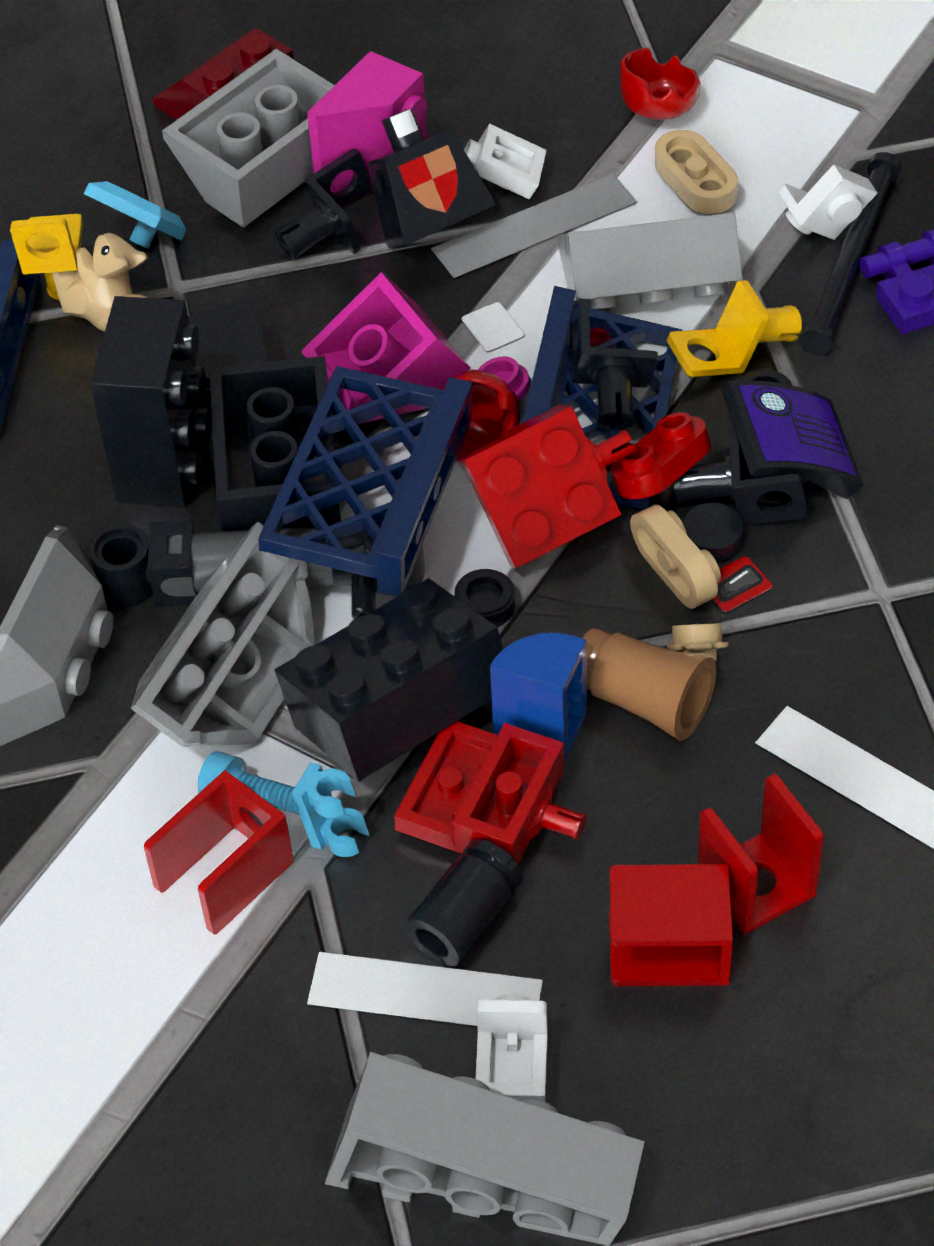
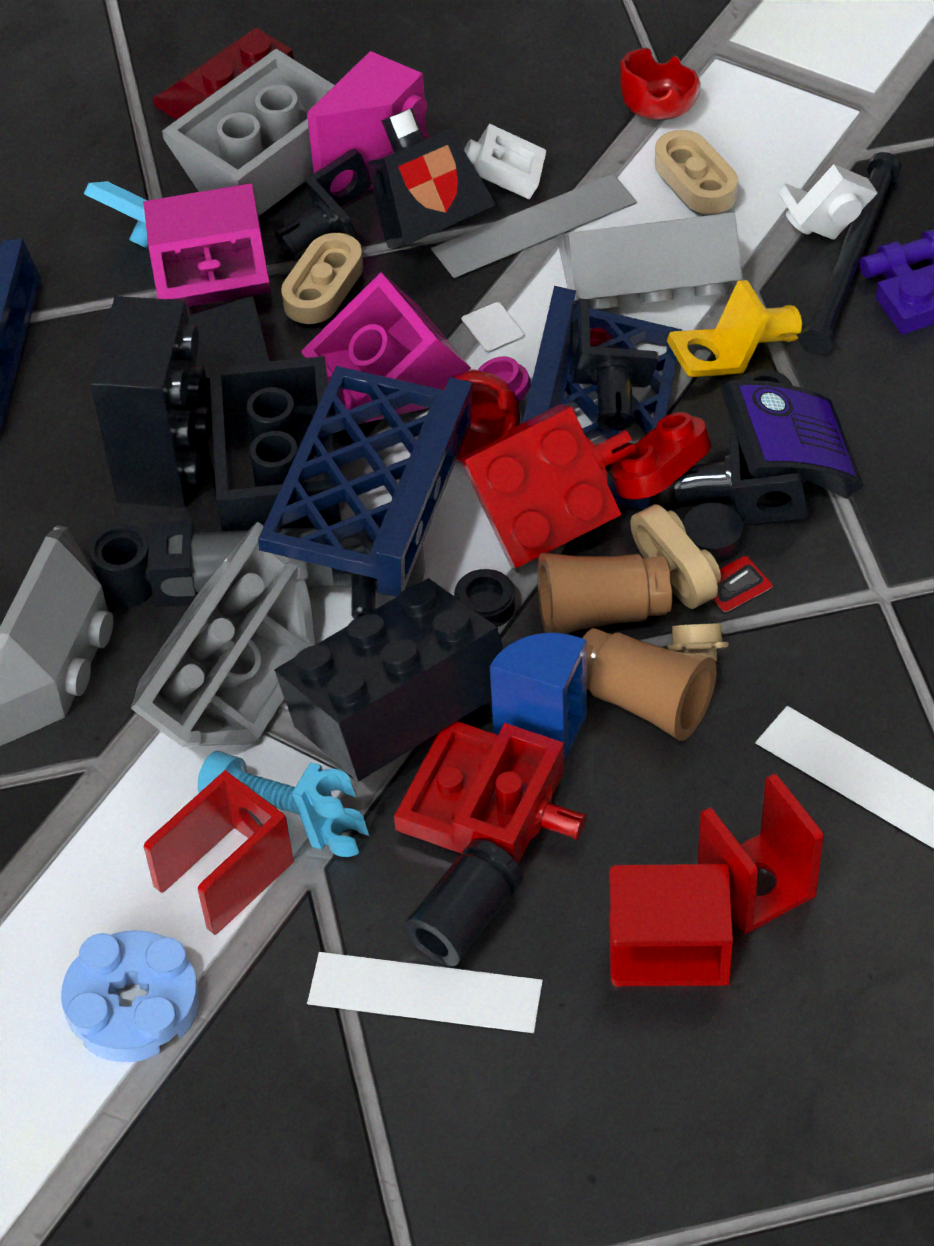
yellow bracket [10,214,83,300] -> none
tan animal [52,233,147,332] -> none
light grey wedge [324,1052,645,1246] -> none
white bracket [475,995,548,1102] -> none
none -> light blue plate [61,930,199,1062]
none -> dark pink slope [143,183,271,307]
none -> tan plate [281,233,363,324]
none -> medium nougat plant [537,553,672,634]

